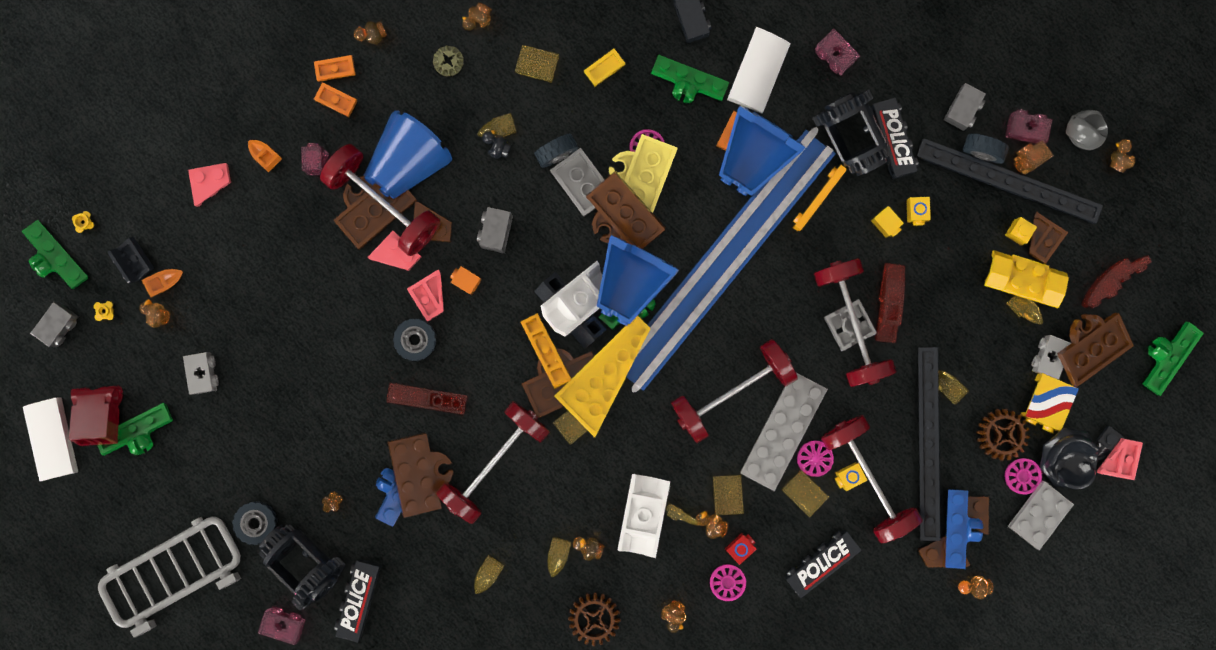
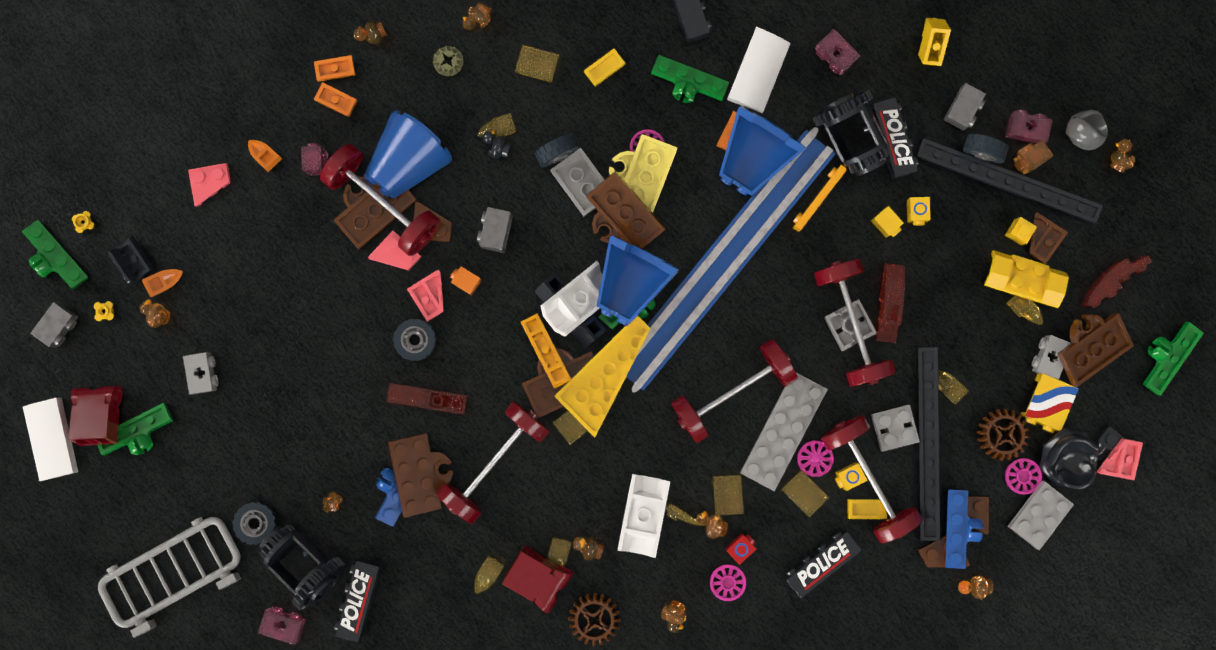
none -> dark red piece [502,545,574,614]
none -> yellow tile [848,499,887,519]
none -> light grey brick [871,405,920,452]
none -> yellow hinge [918,18,951,66]

